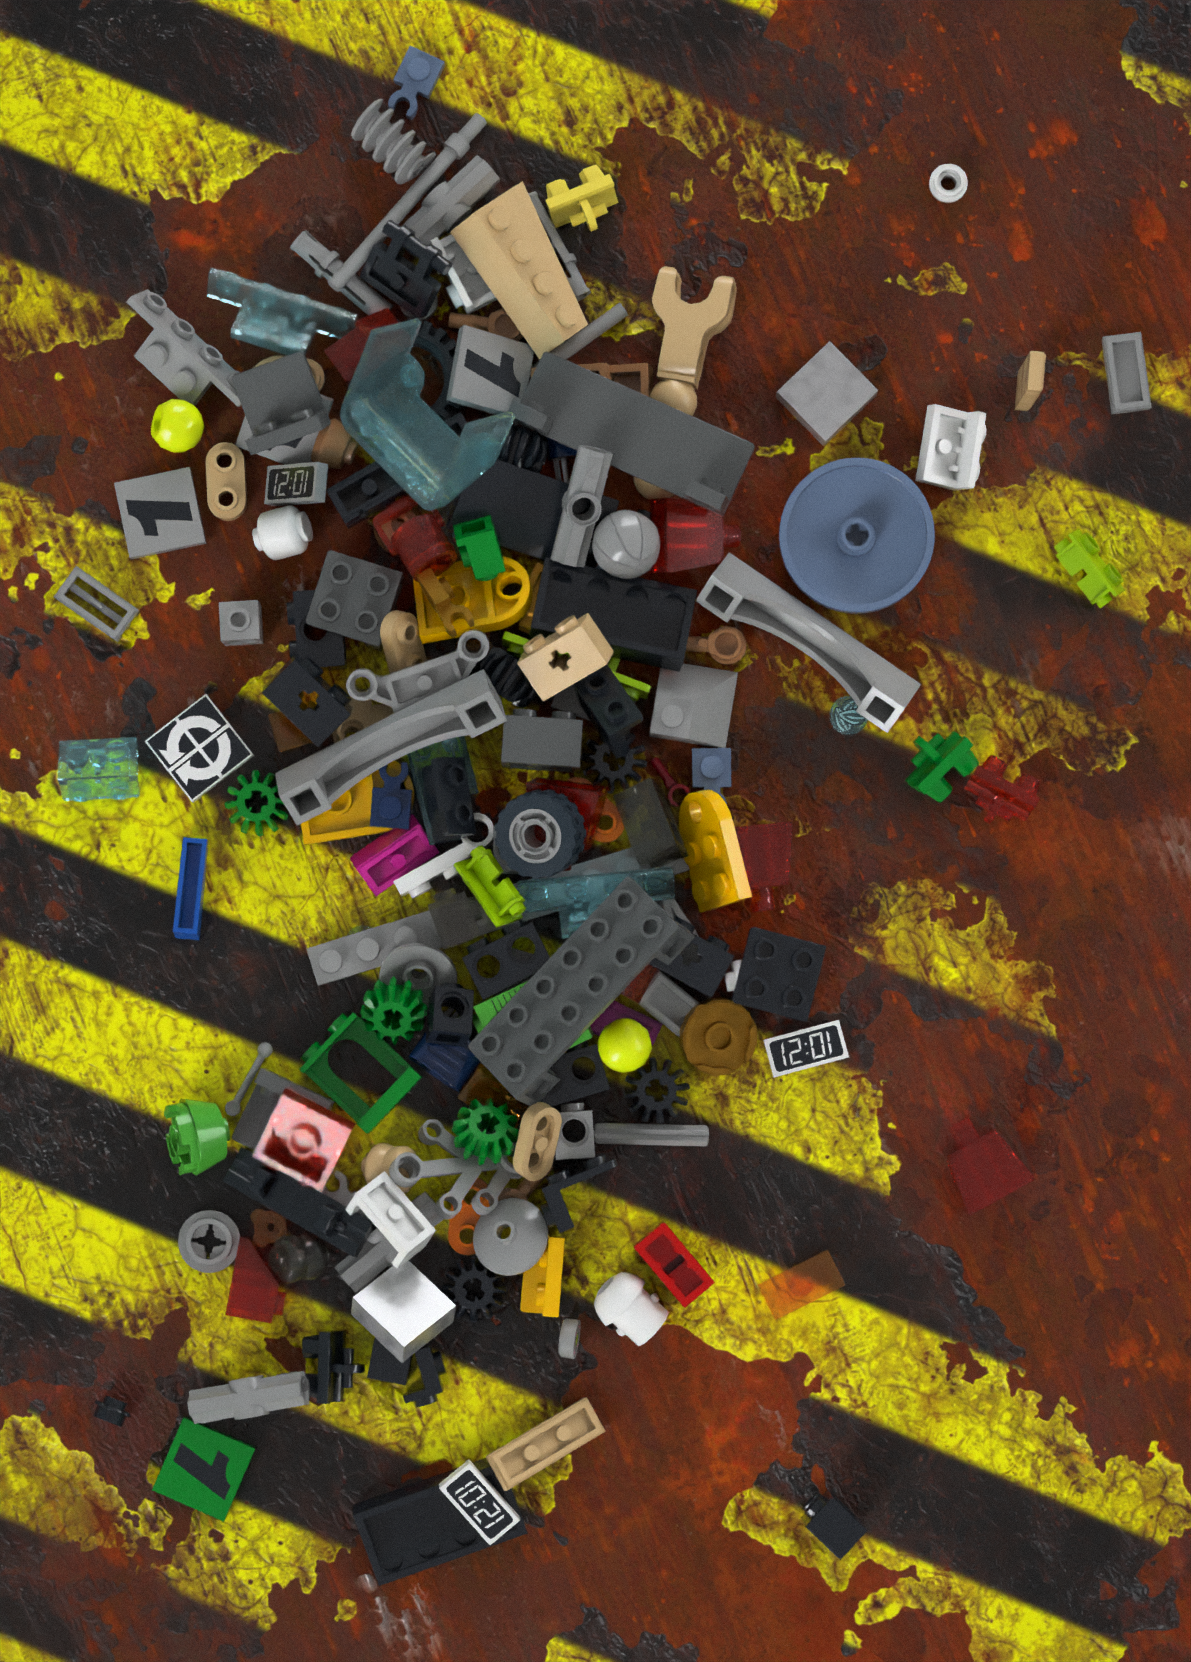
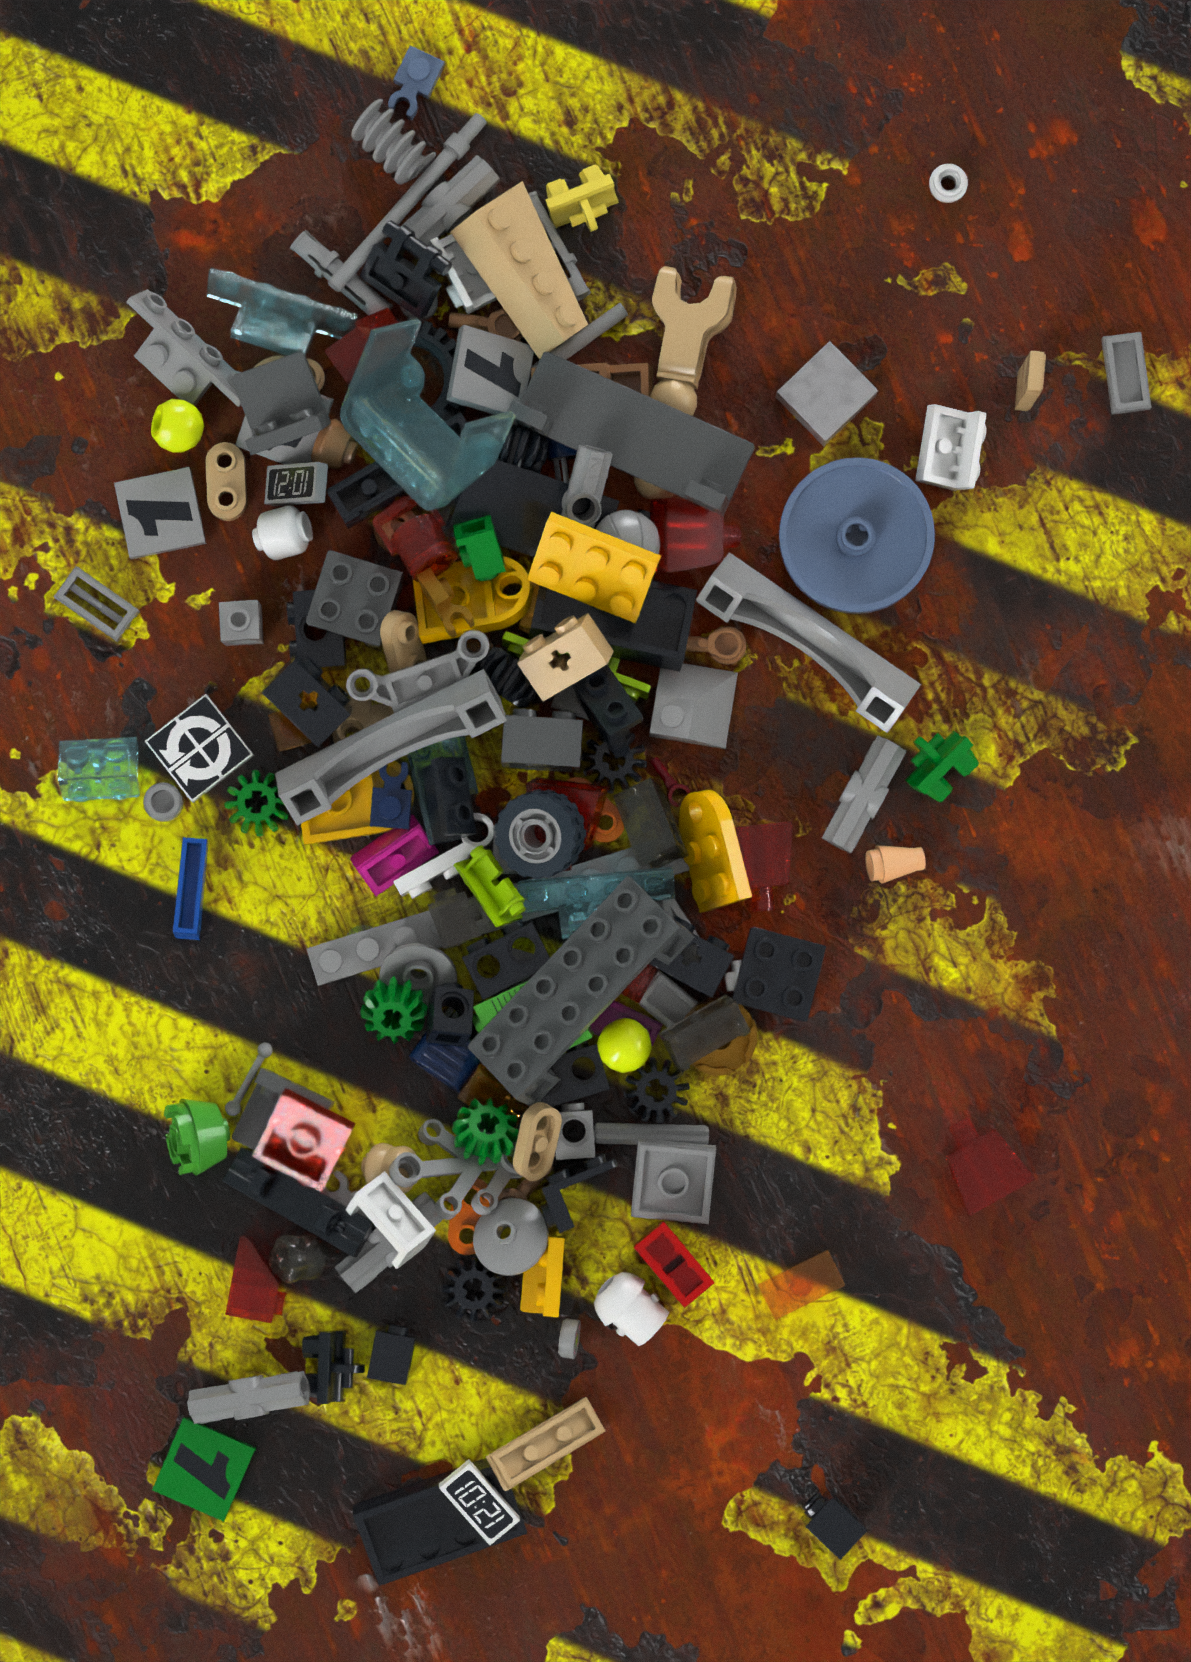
black plate [93,1395,131,1427] -> none
light grey gear [178,1210,241,1273] -> none
clear orange plate [251,1209,291,1247] -> none
green panel [299,1012,423,1134] -> none
flat silver piece [351,1260,456,1363] -> none
black bracket [403,1344,447,1408] -> none
sand blue plate [692,748,731,804] -> none
tile [763,1020,849,1078] -> none
clear light blue tile [829,696,868,735] -> none
clear red hips [964,755,1040,824] -> none
lime hinge [1054,529,1125,609] -> none
none -> light grey tile [143,782,184,822]
none -> yellow plate [527,512,661,624]
none -> light grey tile [631,1138,716,1224]
none -> clear smoke hinge [658,994,751,1072]
none -> light grey piece [822,736,907,854]
none -> light nougat cone [866,845,926,884]

